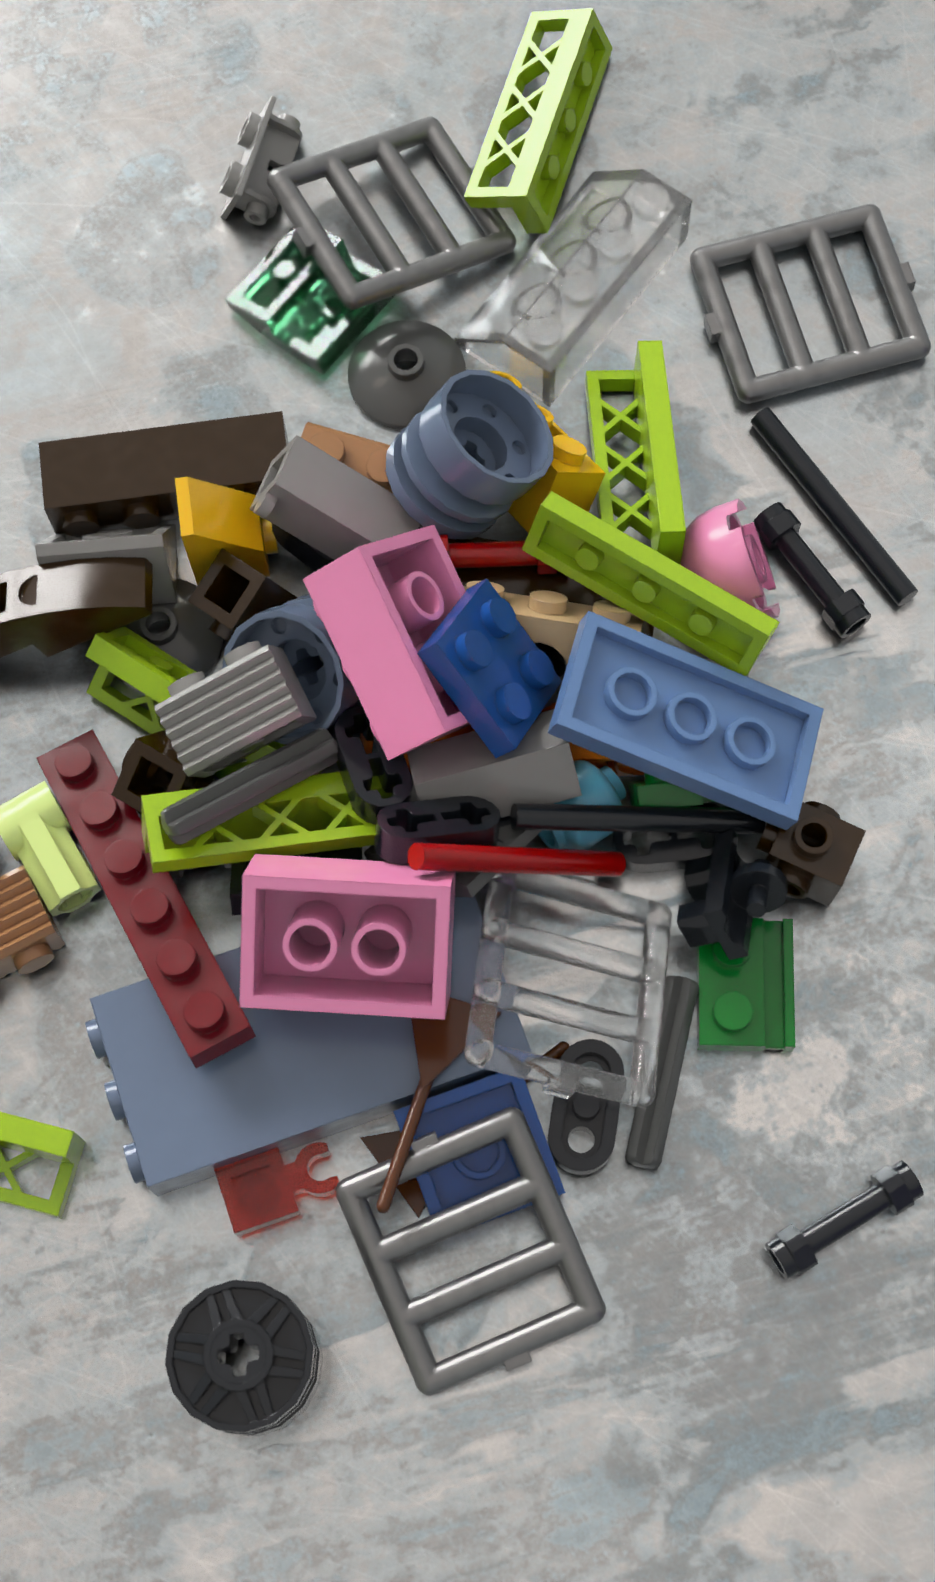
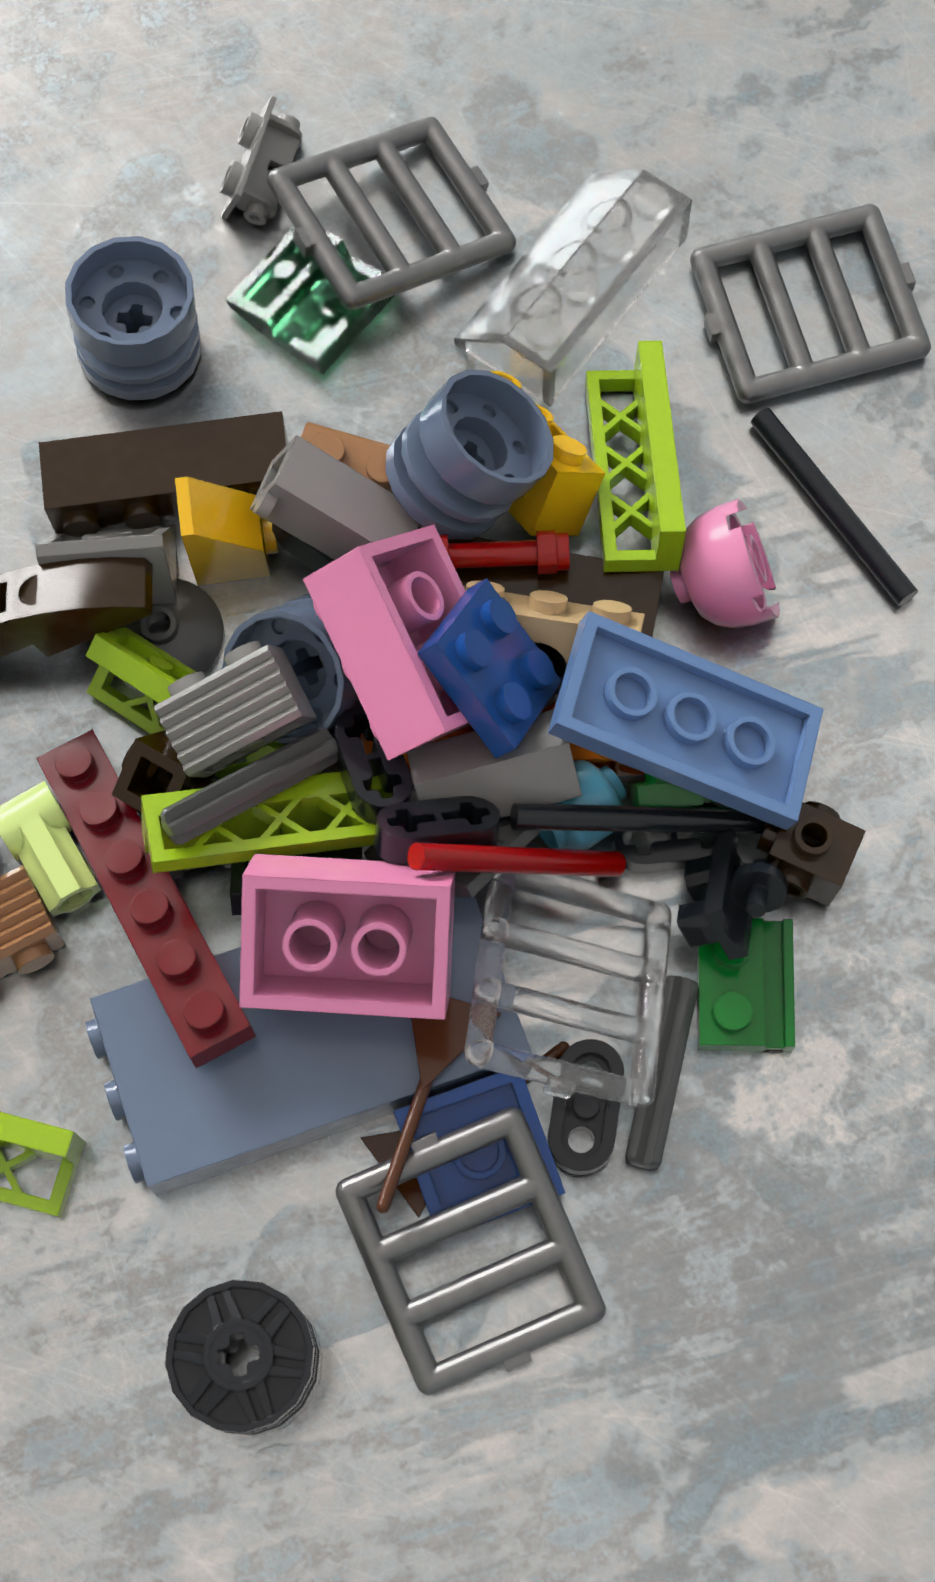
dark brown brick [188,548,298,642] -> none
clear red plate [214,1142,340,1237] -> none
dark grey dish [348,320,466,430] -> none
lime fence [464,8,613,234] -> none
lime fence [522,491,780,676] -> none
black bar [753,502,871,639] -> none
black bar [765,1160,924,1279] -> none
none -> sand blue wheel [65,236,201,401]

